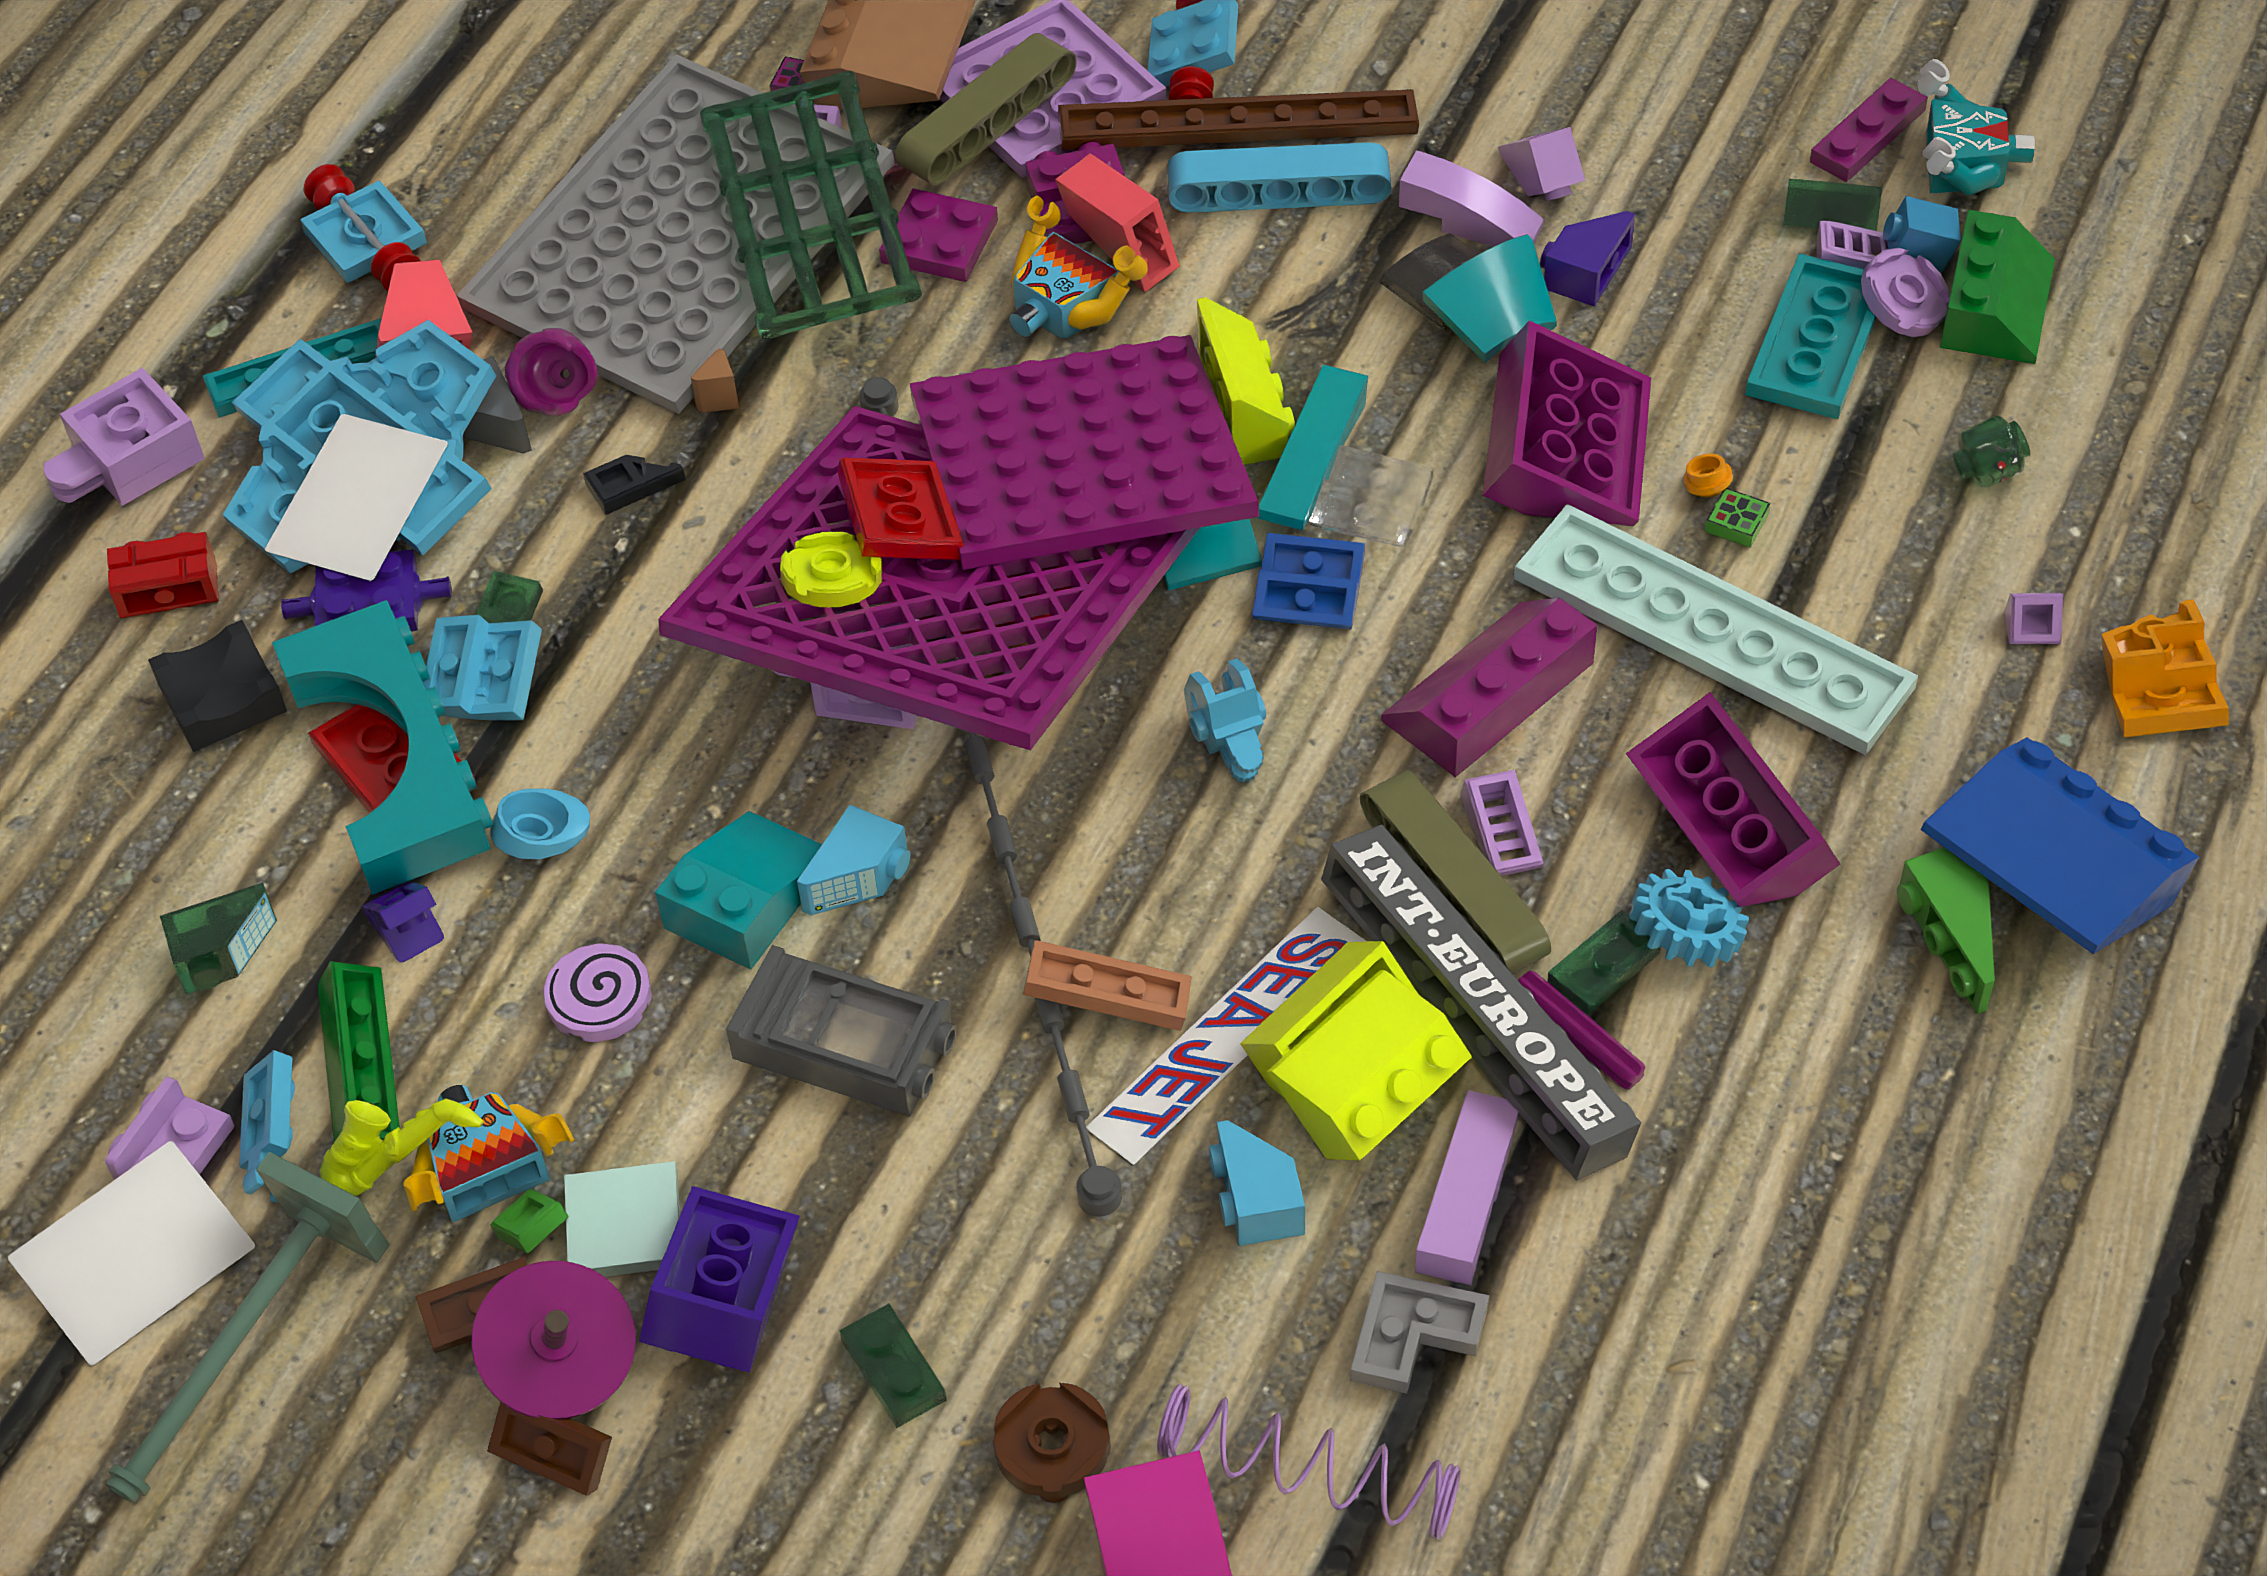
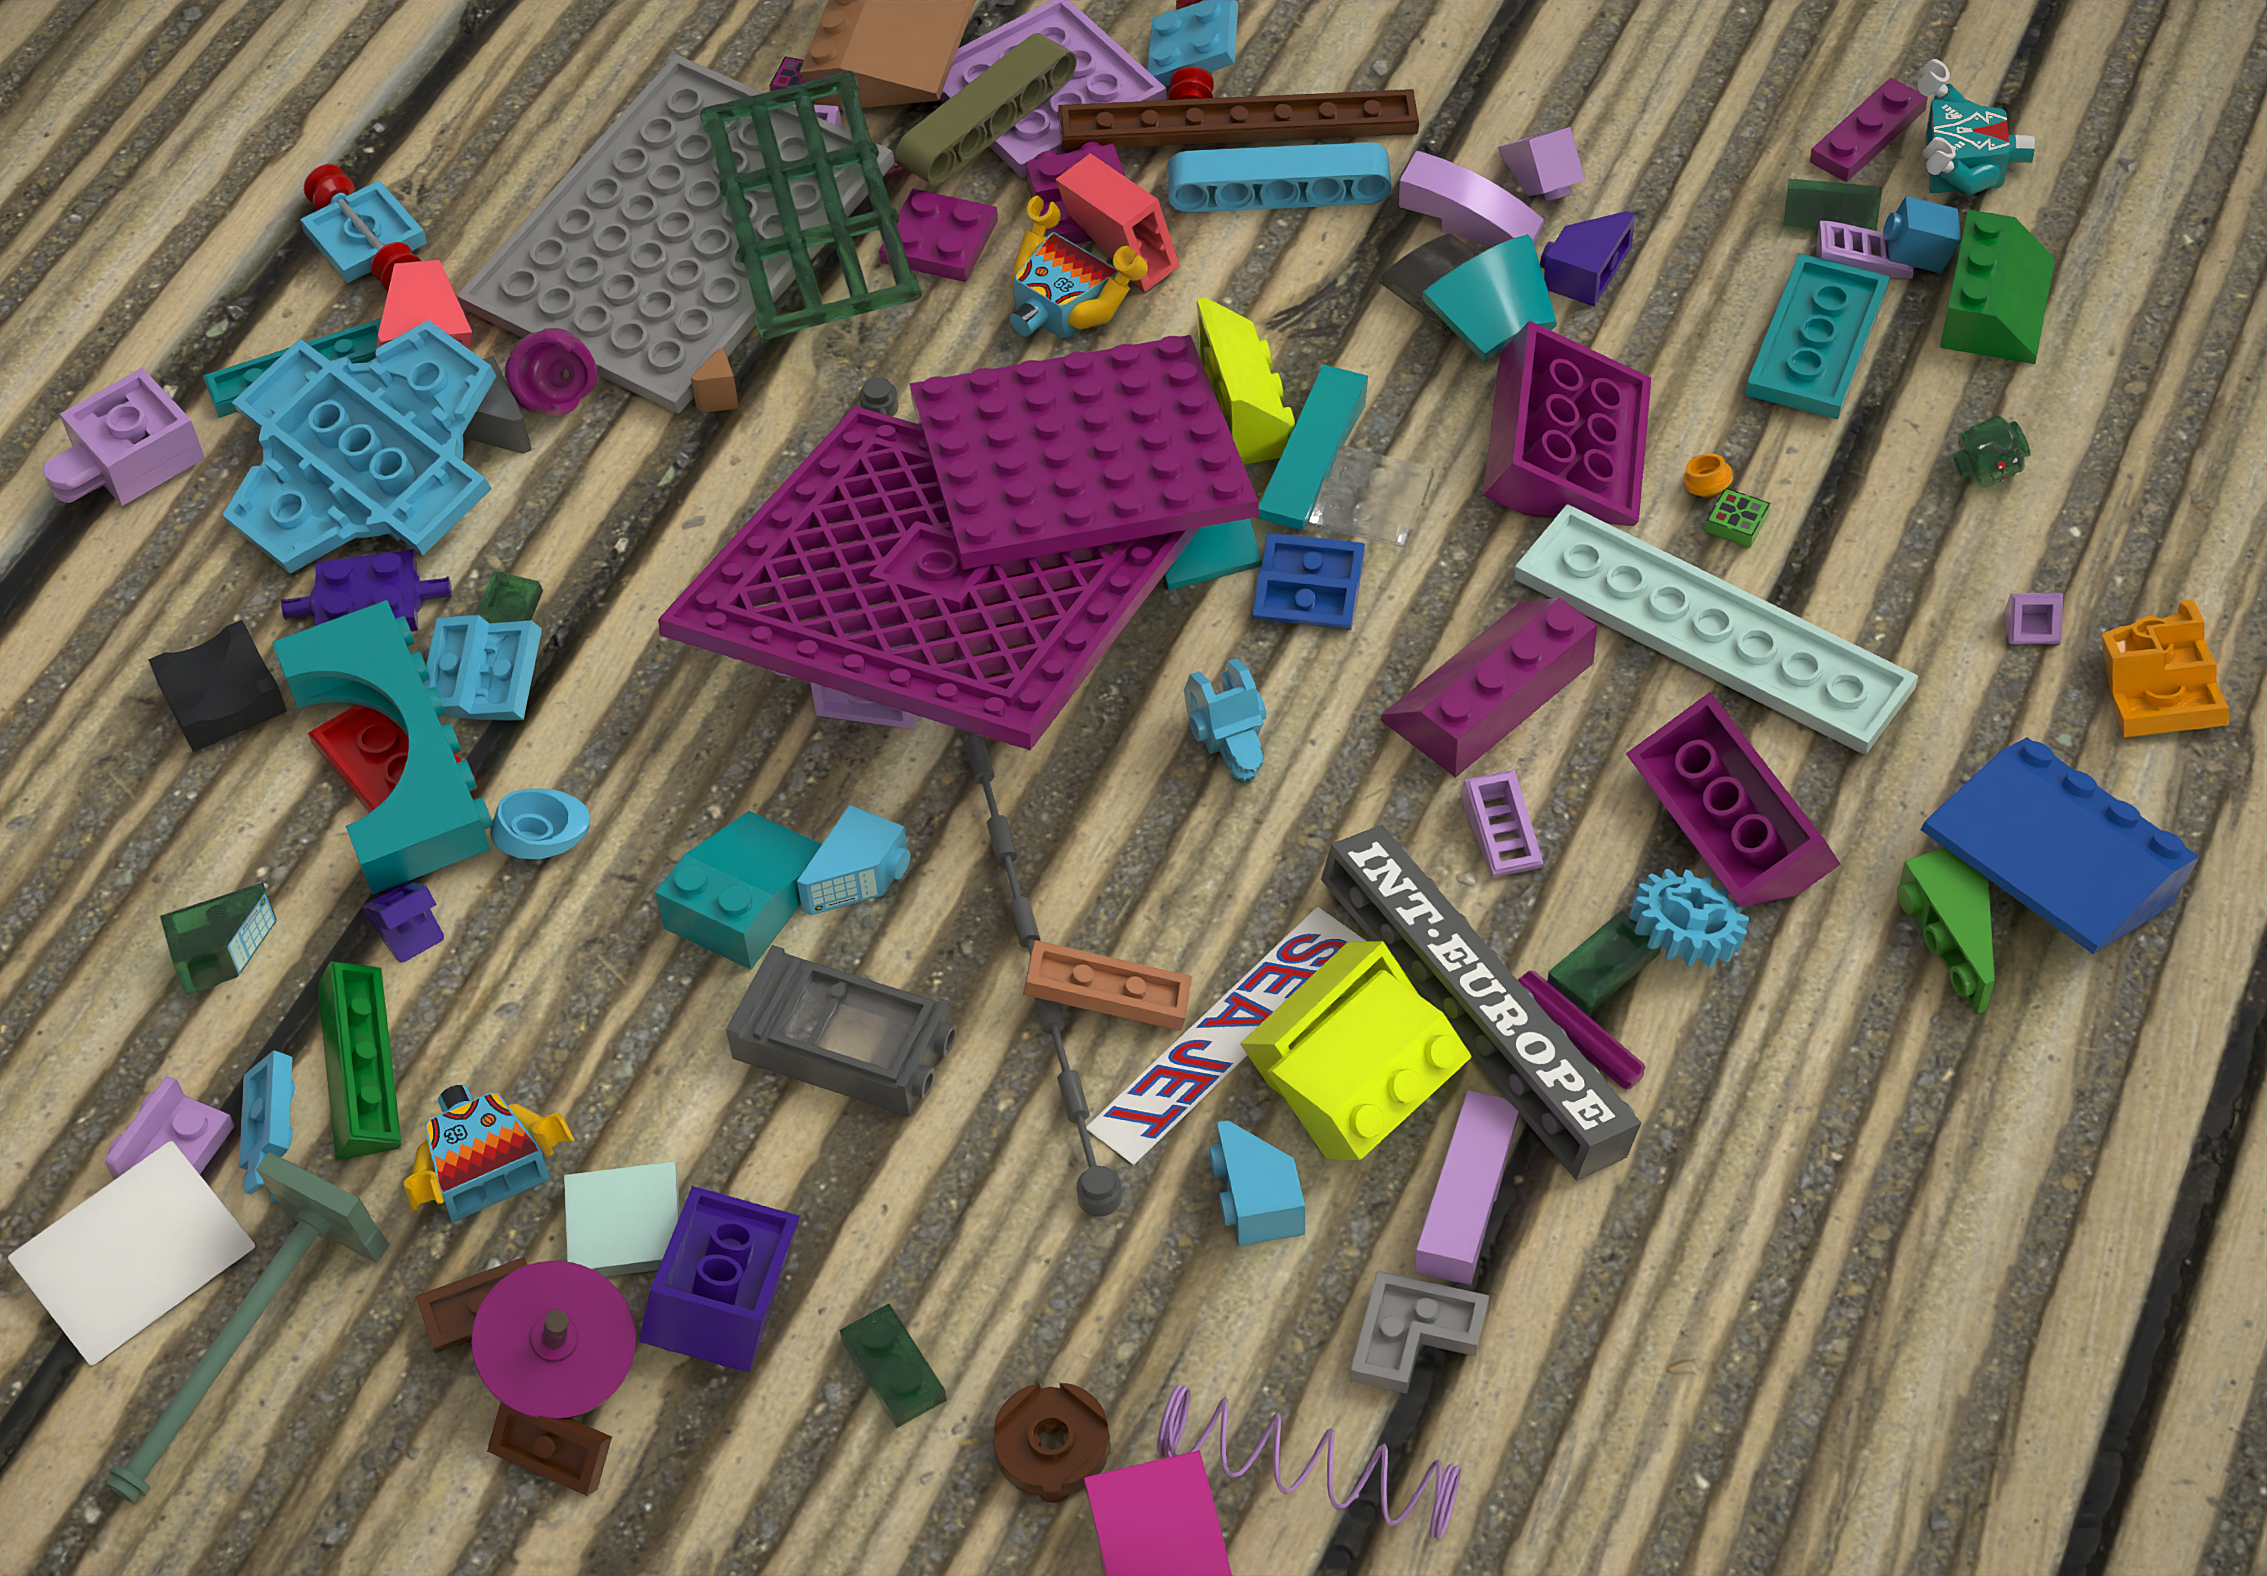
red brick [107,532,219,619] -> none
white sticker [265,414,448,581] -> none
neon yellow piece [320,1099,484,1196] -> none
bright green tile [490,1188,569,1254] -> none
lavender tile [543,943,652,1042] -> none
black tile [583,454,686,515] -> none
neon yellow tile [780,532,882,607] -> none
red tile [838,457,964,560] -> none
olive beam [1359,769,1551,974] -> none
lavender tile [1861,248,1950,337] -> none

